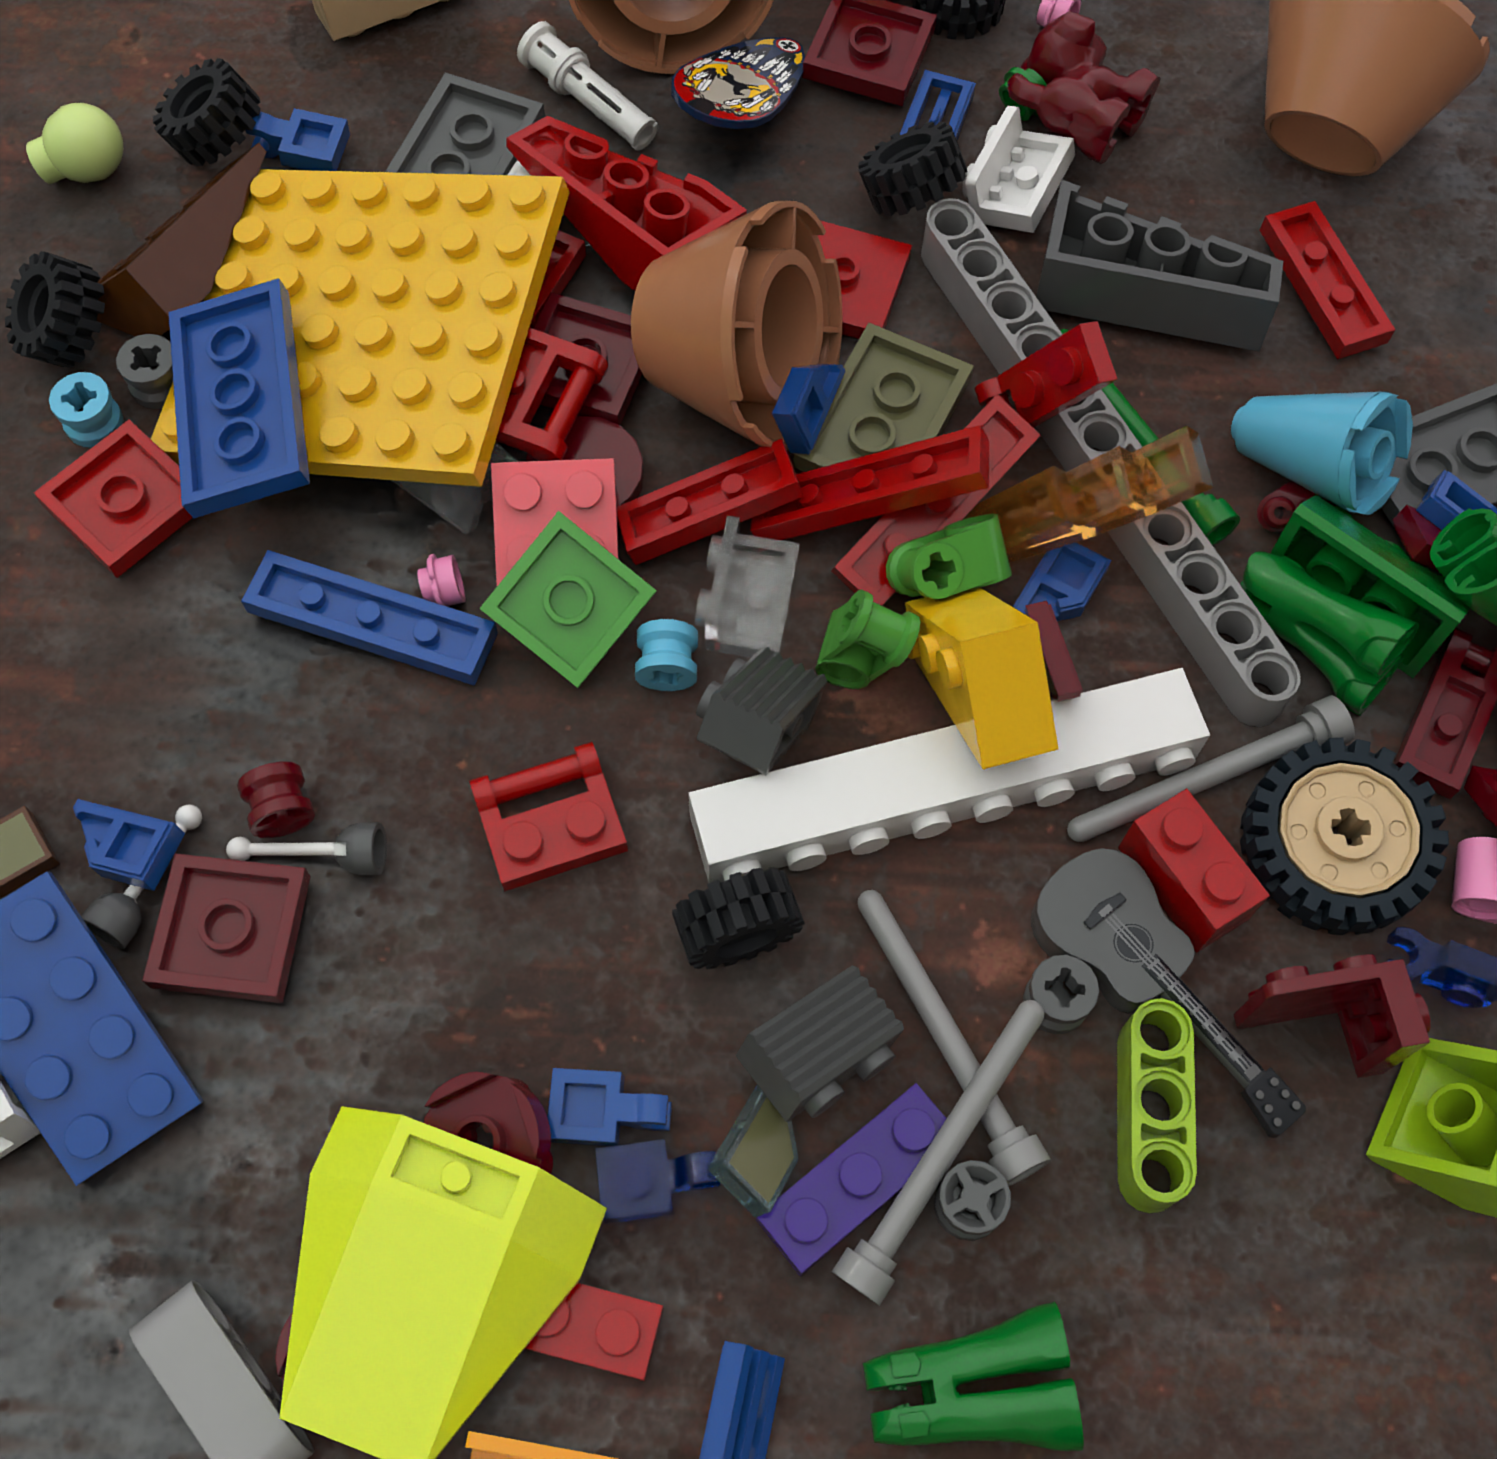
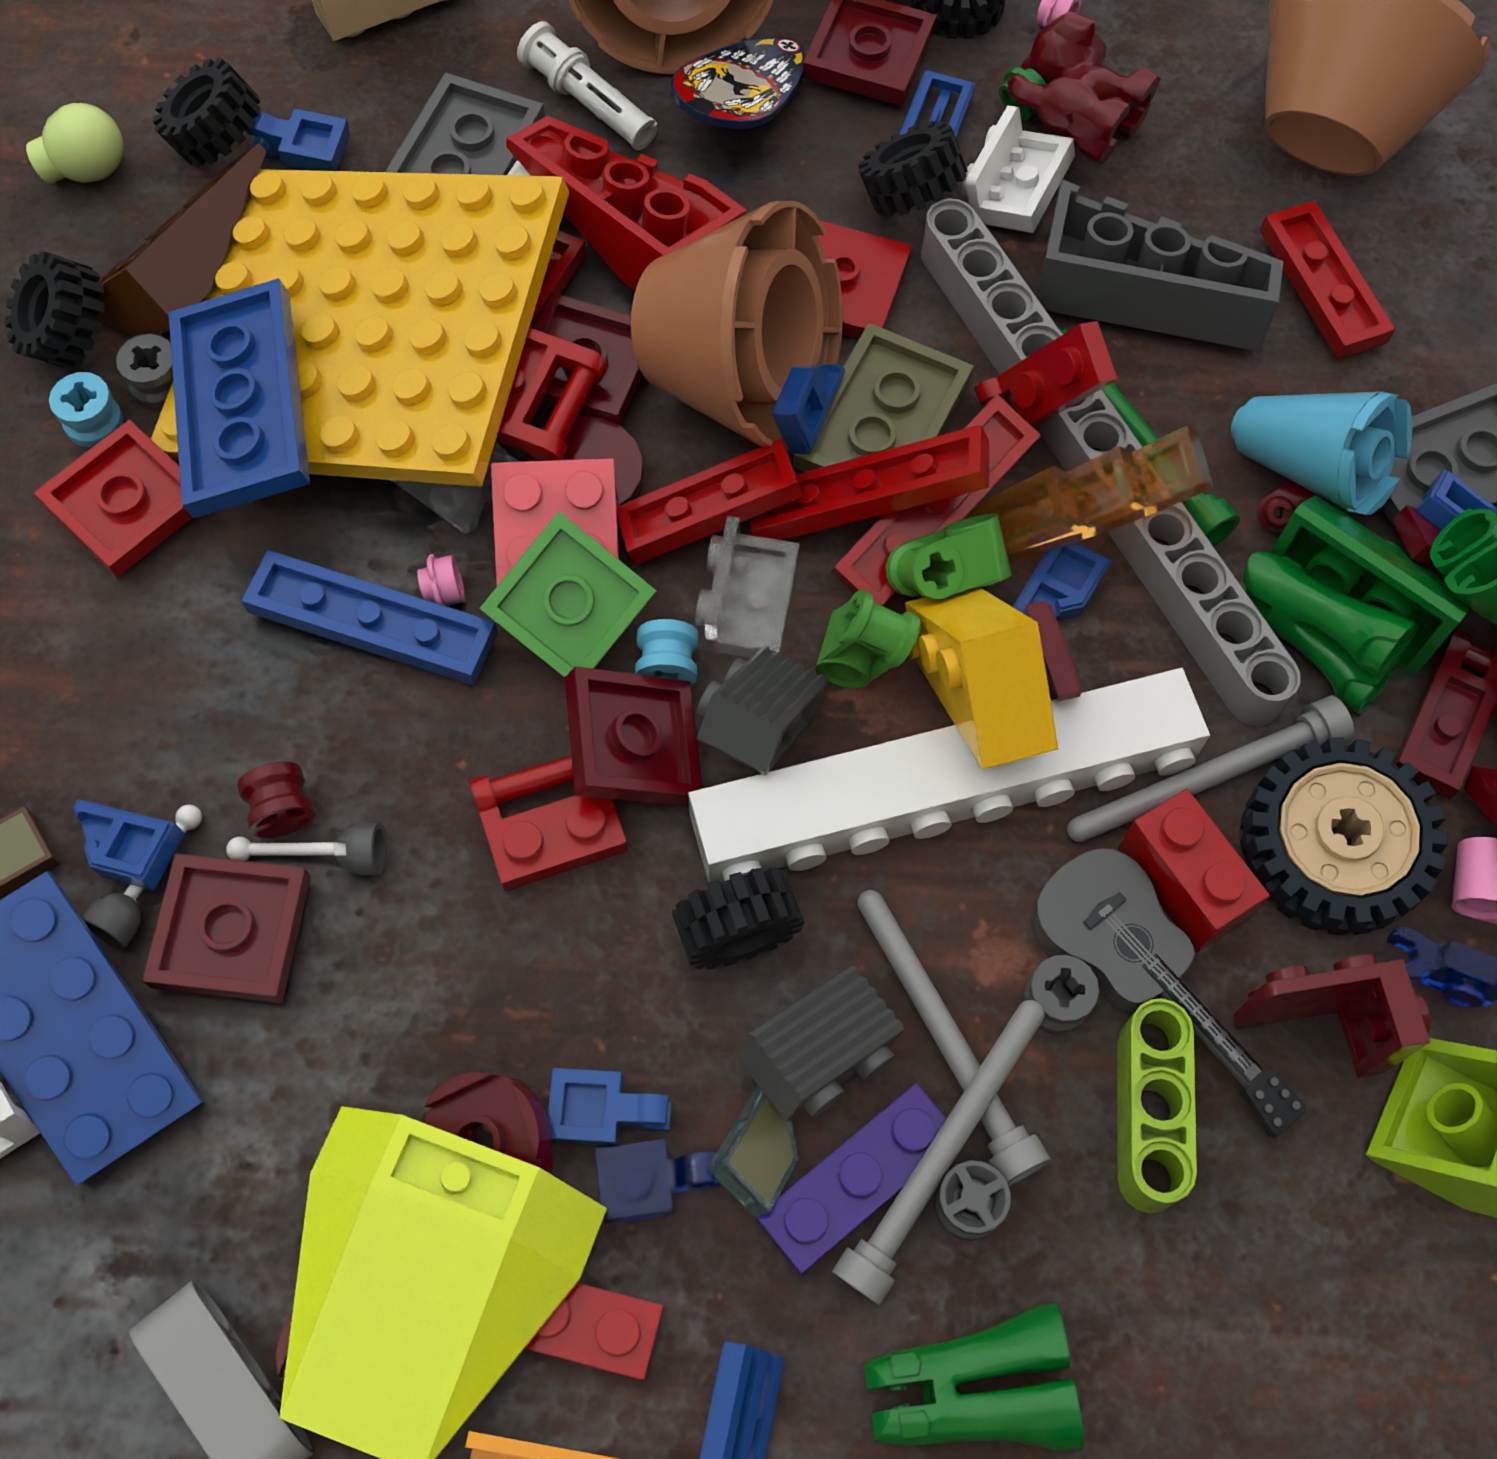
none -> dark red plate [565,666,703,806]

